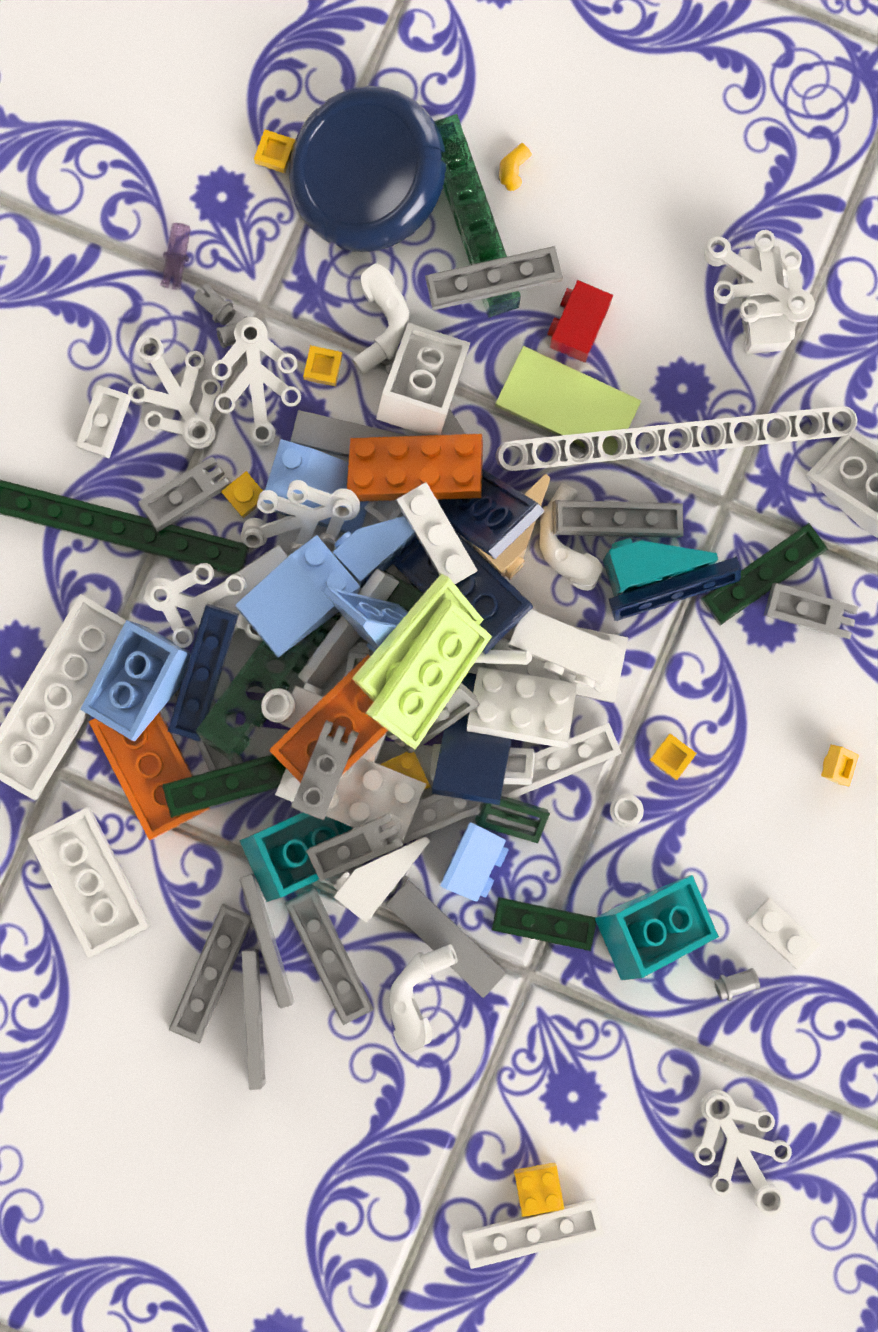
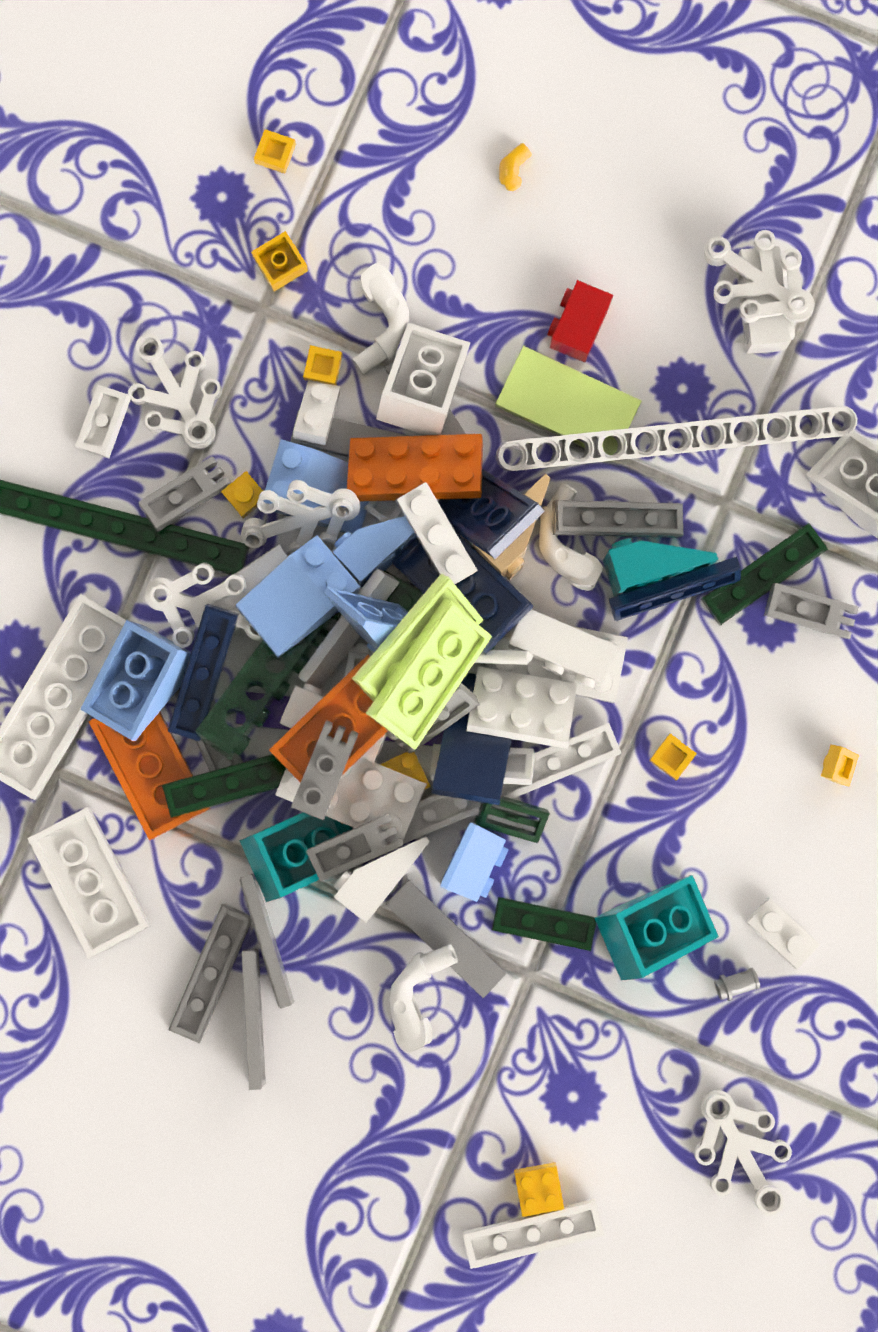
clear purple axle [160,223,191,290] -> none
light grey pin [194,284,236,325] -> none
white plant [211,317,301,447] -> none
light grey pin [216,316,257,349] -> none
white plate [261,688,296,723] -> none
light grey tile [284,888,374,1025] -> none
dark blue piece [289,86,446,252] -> none
light grey tile [425,246,563,310] -> none
clear green brick [434,114,521,318] -> none
white plate [610,794,644,828] -> none
none -> yellow piece [251,231,308,292]
none -> white plate [293,380,340,445]

